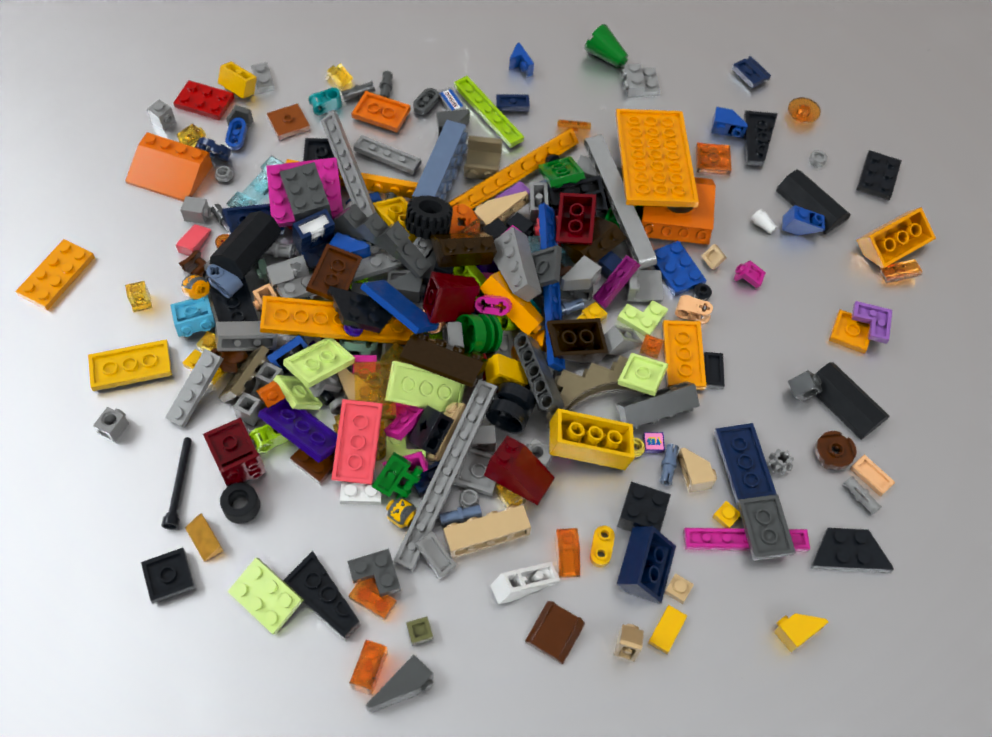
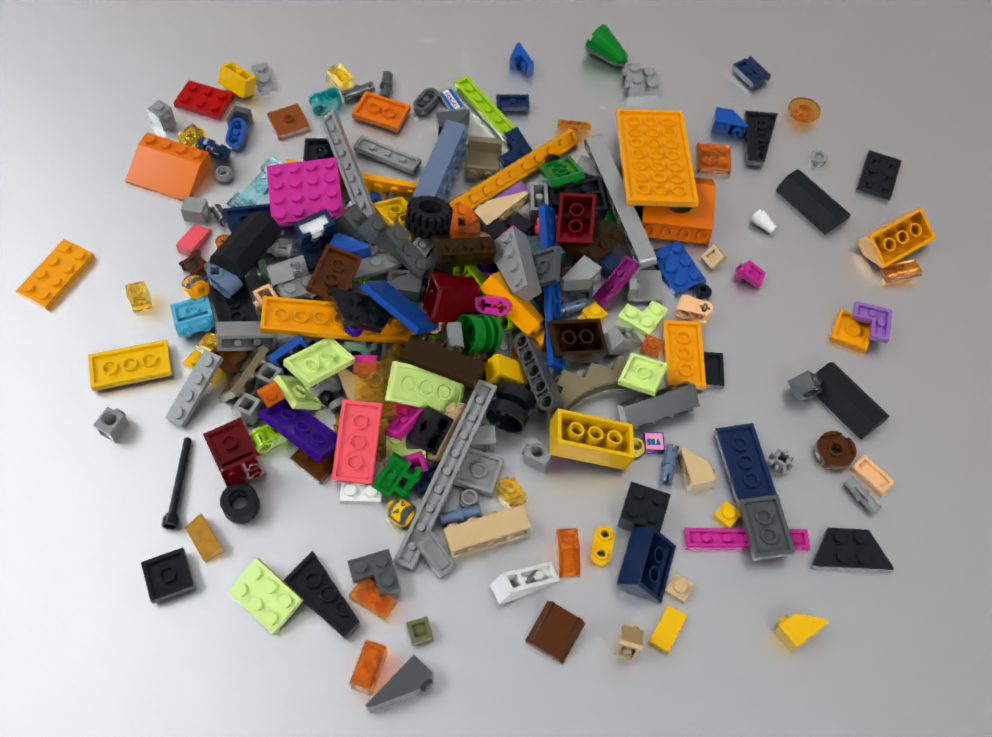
dark grey brick [280,162,332,222] -> none
dark red slope [484,435,555,505] -> none
blue slope [782,205,825,236] -> none
none -> dark blue plate [498,127,533,168]

